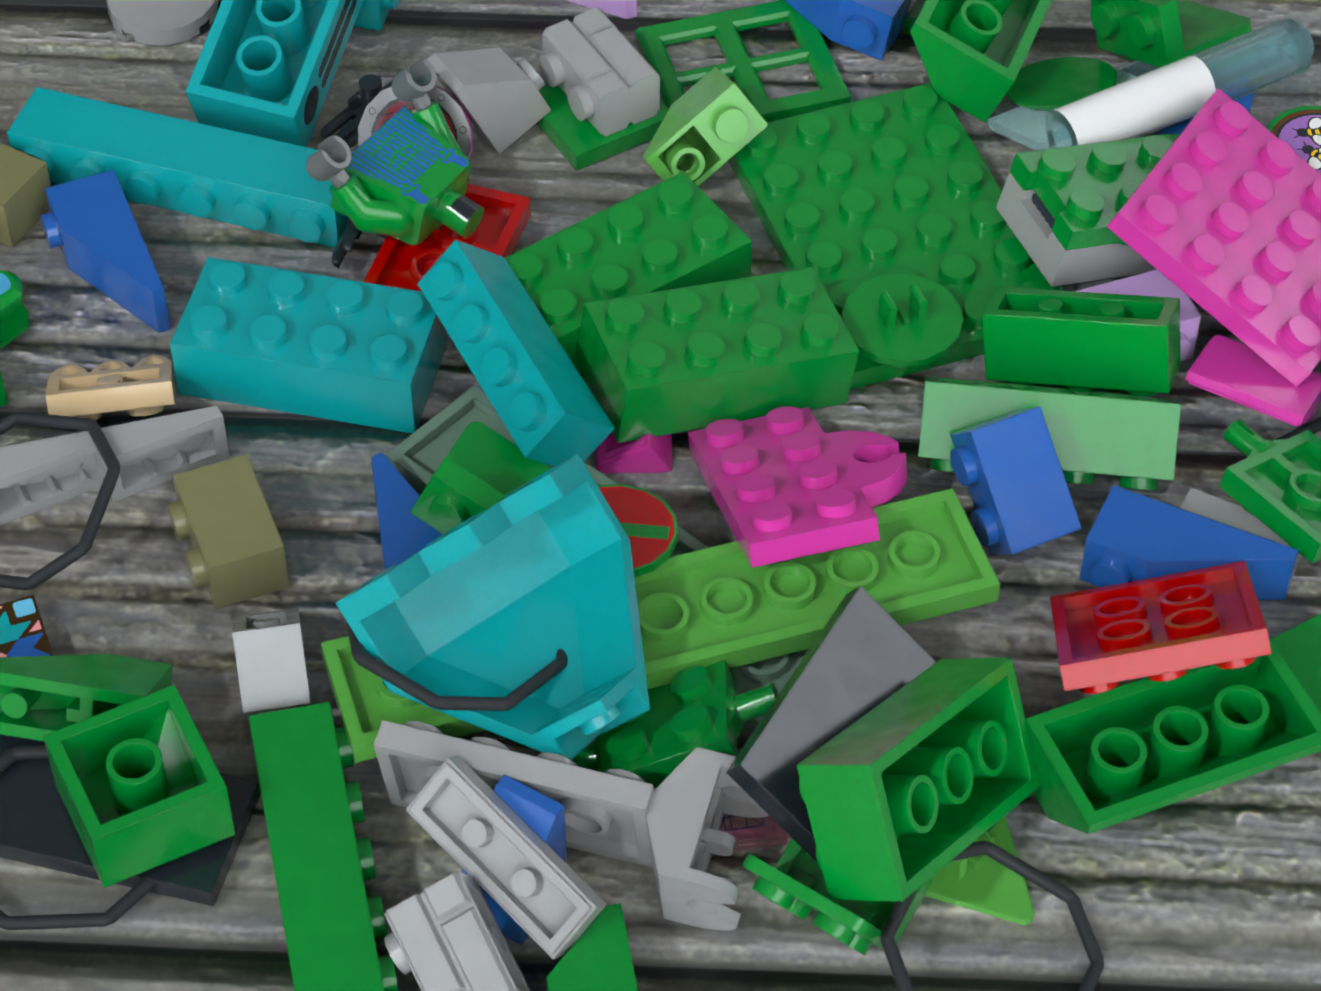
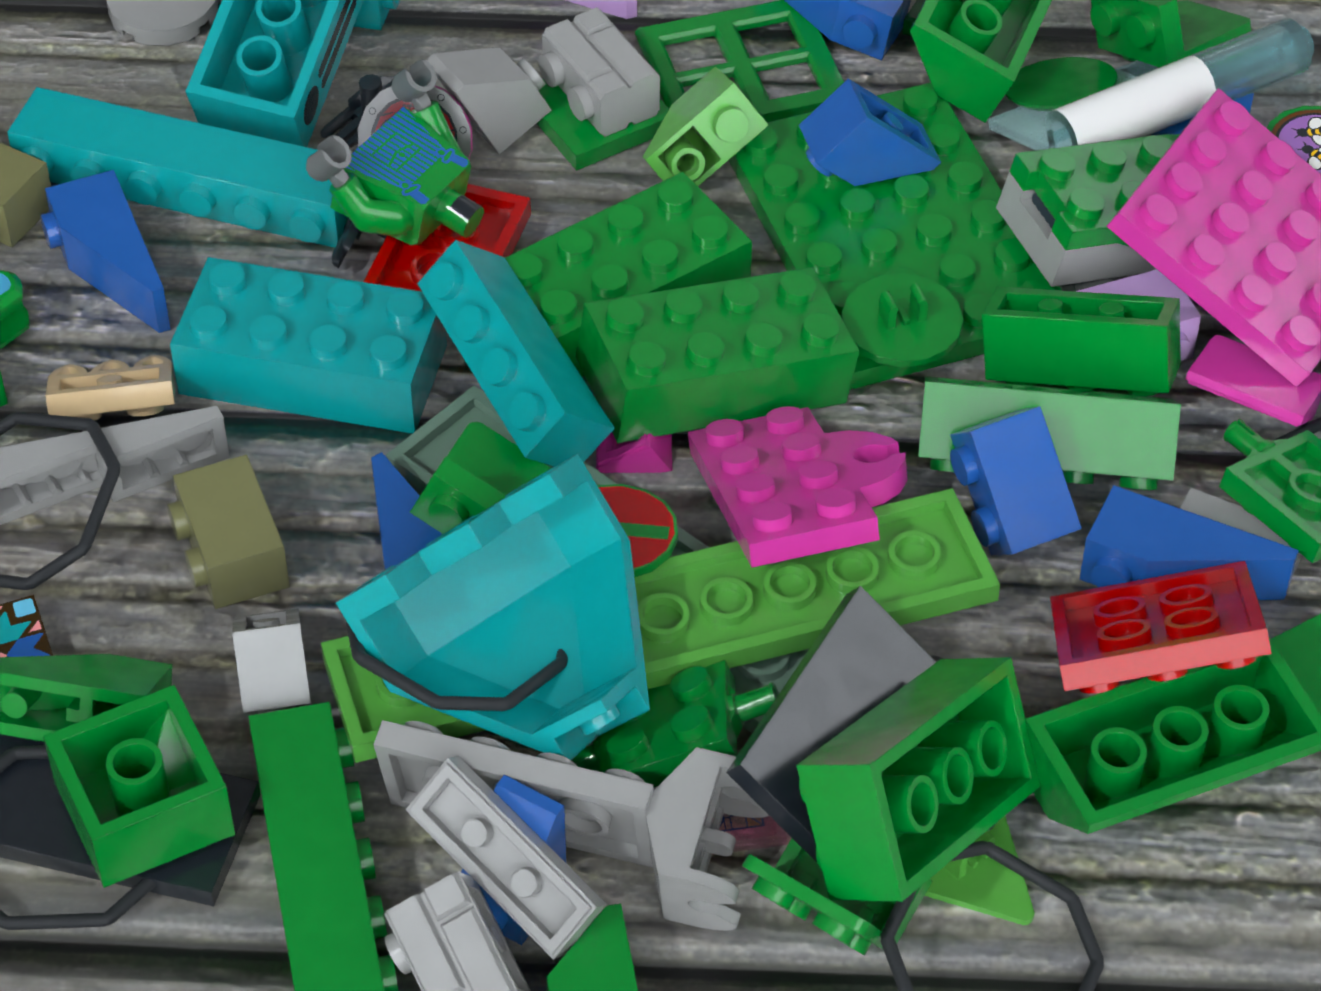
none -> blue slope [799,79,941,186]

